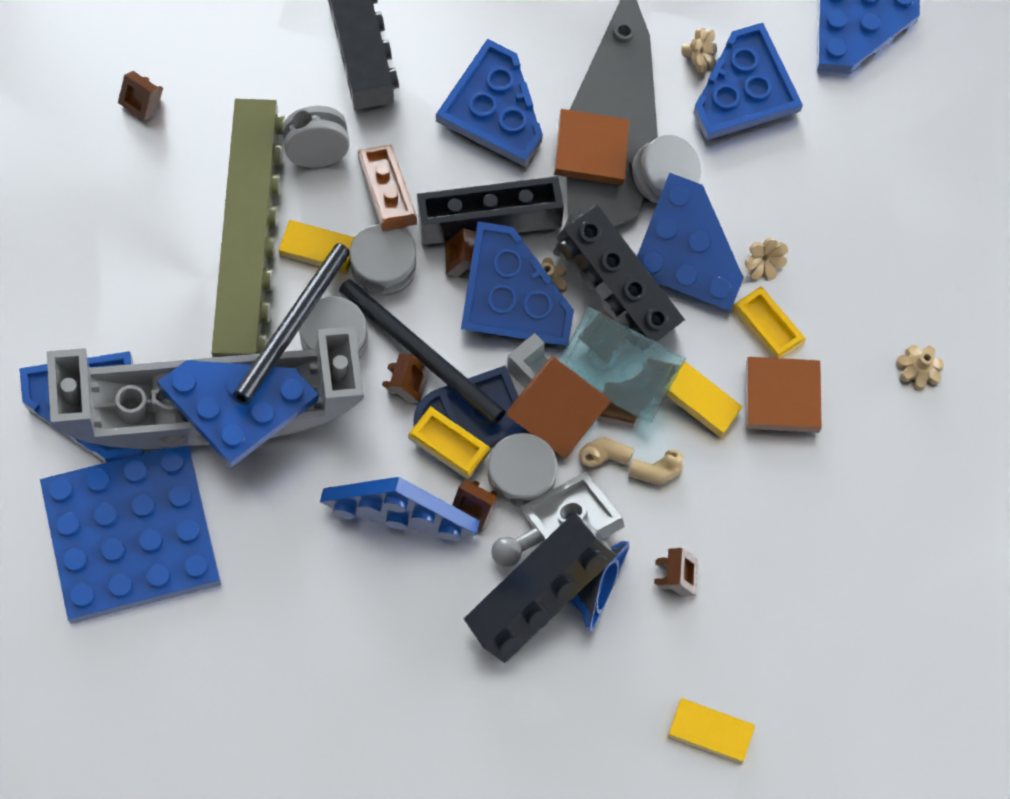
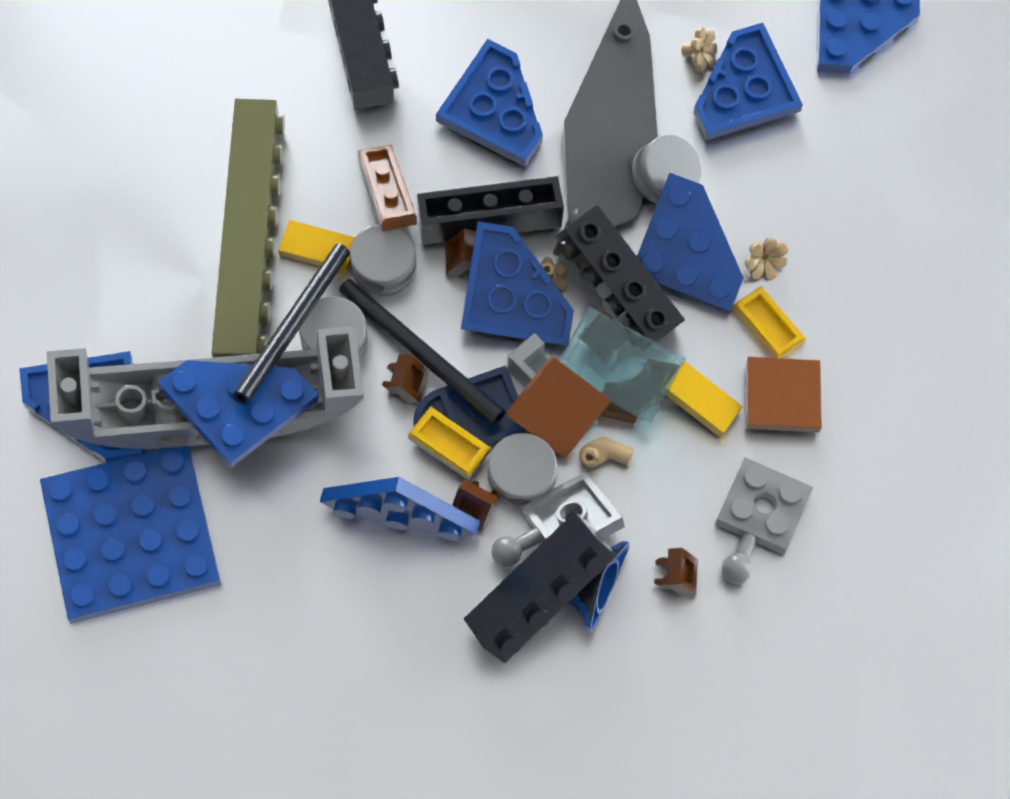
reddish brown tile [118,71,163,120] -> none
light grey head [282,105,350,168] -> none
dark orange tile [553,109,629,185] -> none
tan arm [628,450,683,485] -> none
yellow tile [668,698,755,764] -> none
tan plant [896,345,944,391] -> none
none -> light grey plate [715,457,813,584]

